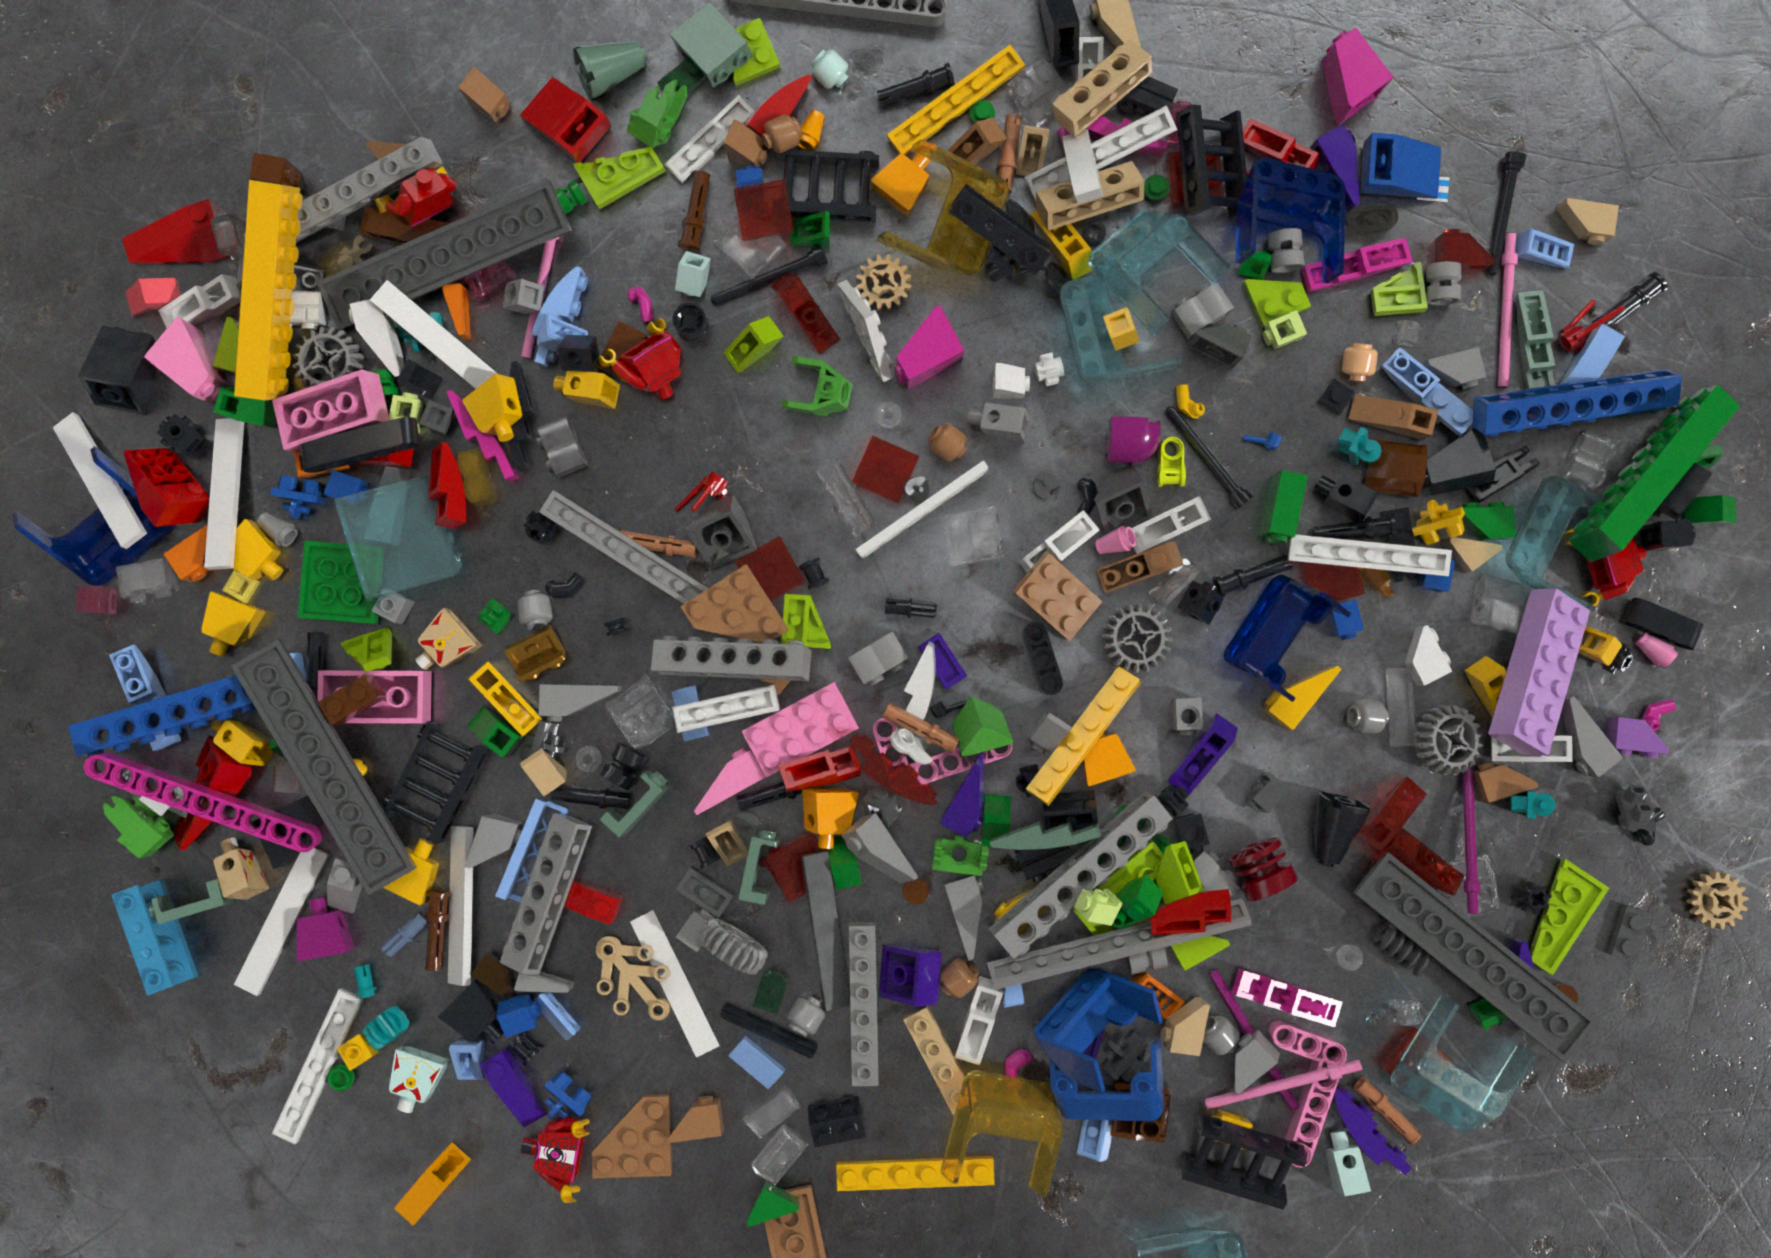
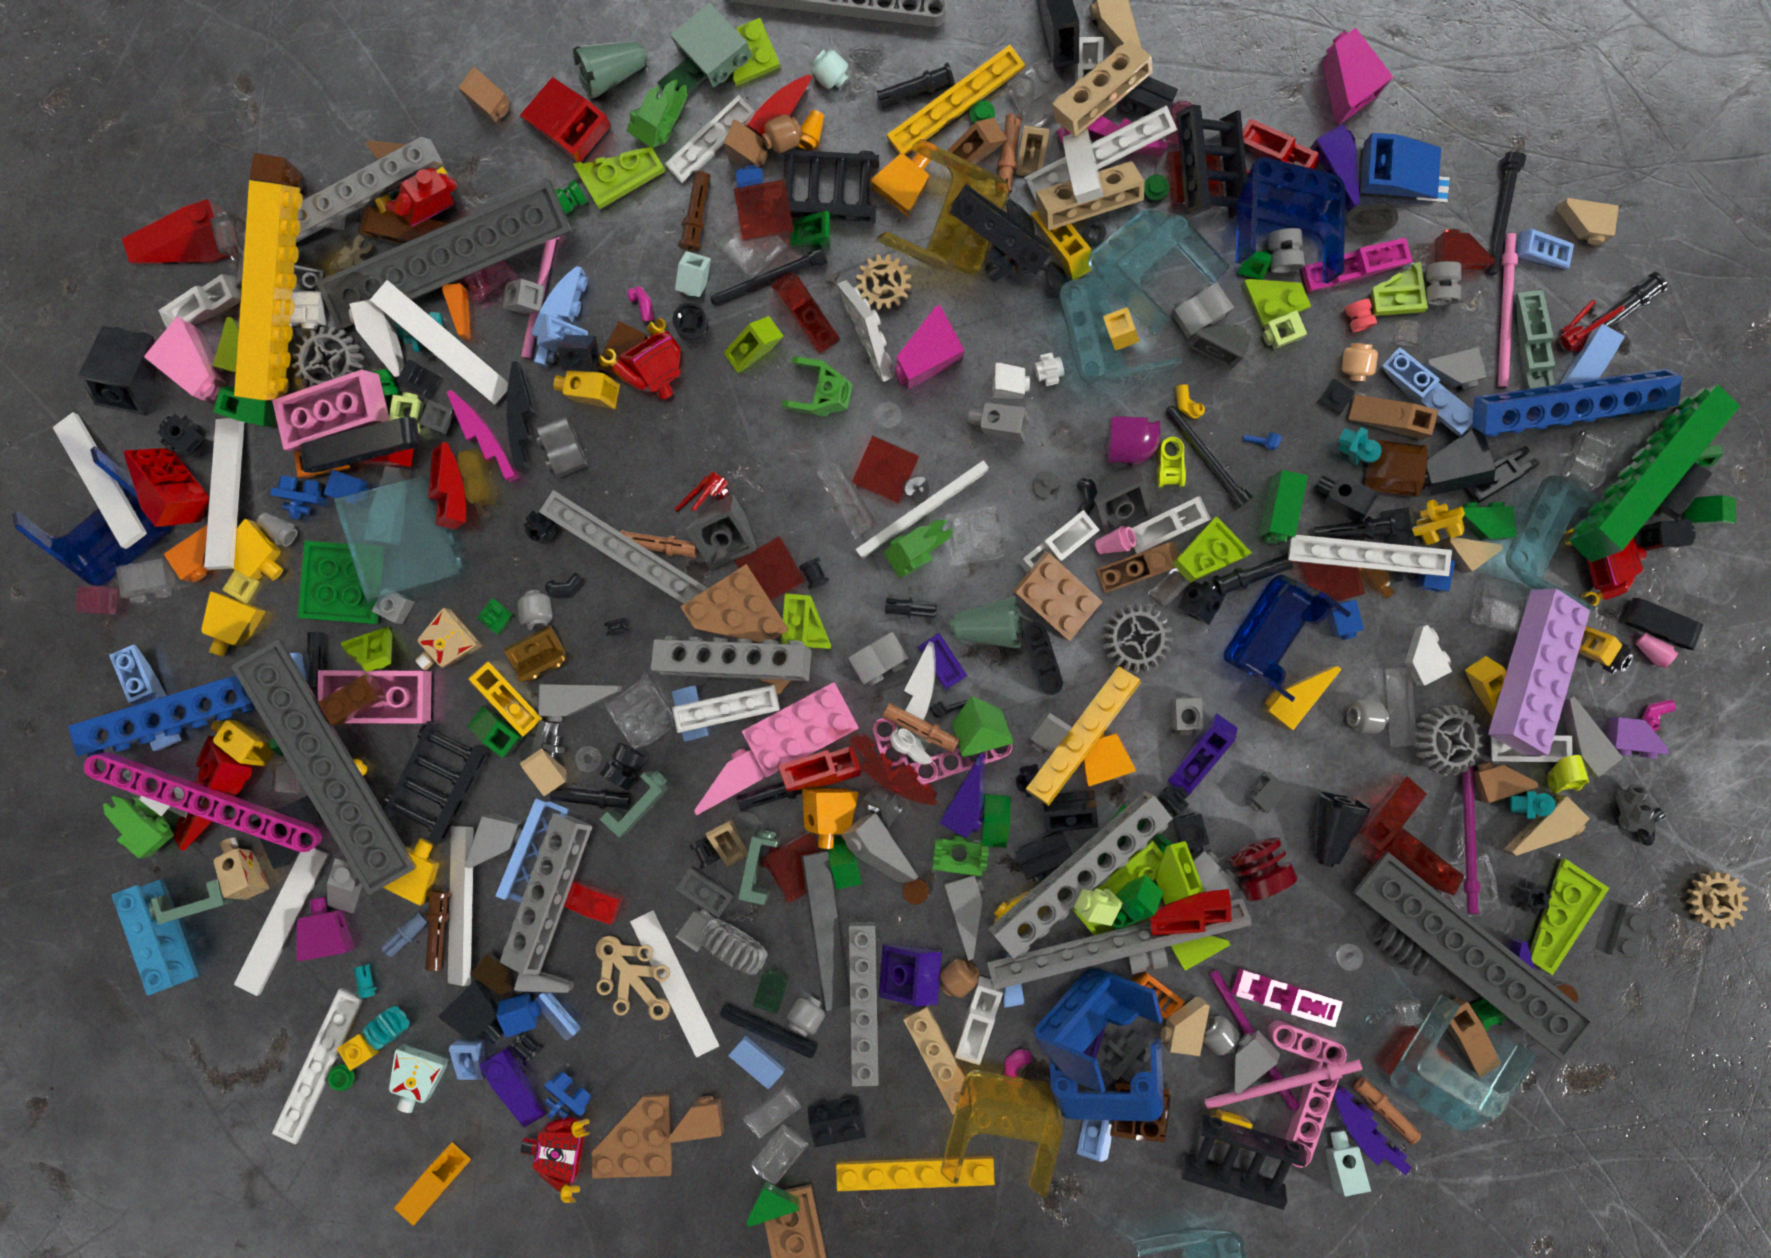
coral slope [125,278,181,318] -> none
yellow torso [462,373,522,442] -> none
medium nougat head [928,423,967,462] -> none
sand green slope [989,821,1102,850] -> none
none -> bright green piece [883,520,953,578]
none -> sand green cone [950,596,1022,648]
none -> lime wing [1172,516,1252,582]
none -> coral wheel [1345,299,1378,332]
none -> medium nougat slope [1436,997,1501,1078]
none -> tan slope [1503,795,1590,856]
none -> neon yellow piece [1547,755,1589,794]

